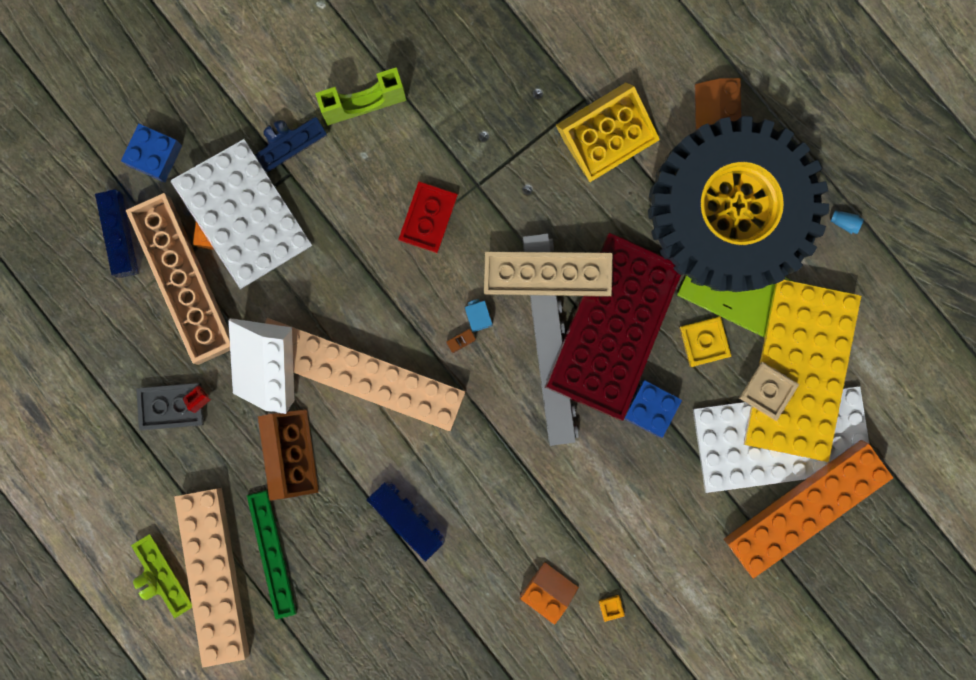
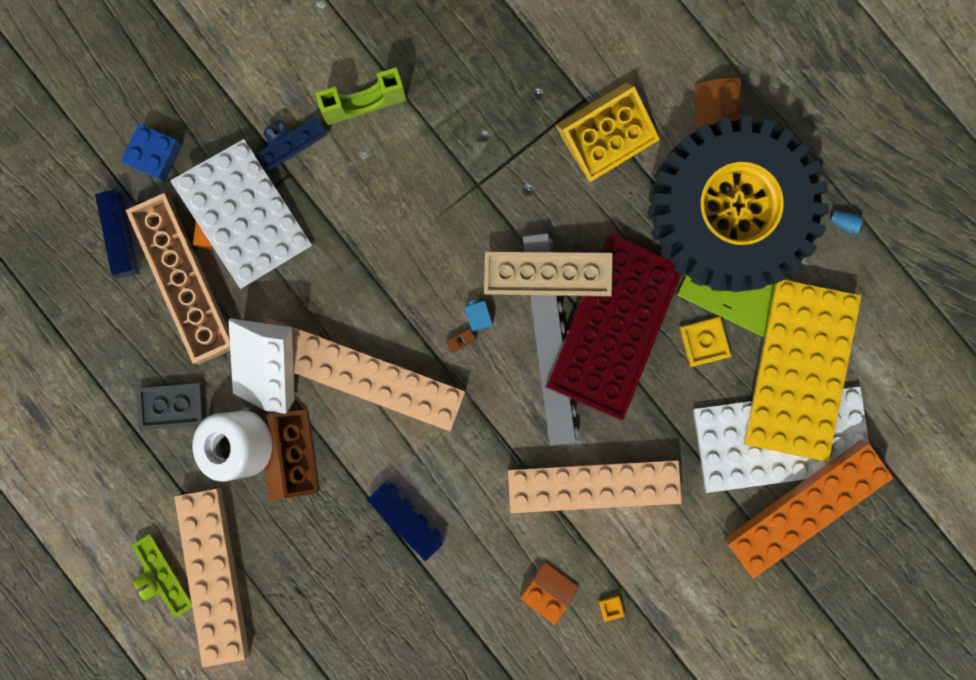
red slope [183,385,211,413] -> none
green tile [246,490,297,620] -> none
red plate [398,181,458,254] -> none
blue brick [624,380,682,438] -> none
tan tile [739,362,799,421] -> none
none -> white piece [192,410,272,481]
none -> light nougat brick [508,460,682,513]

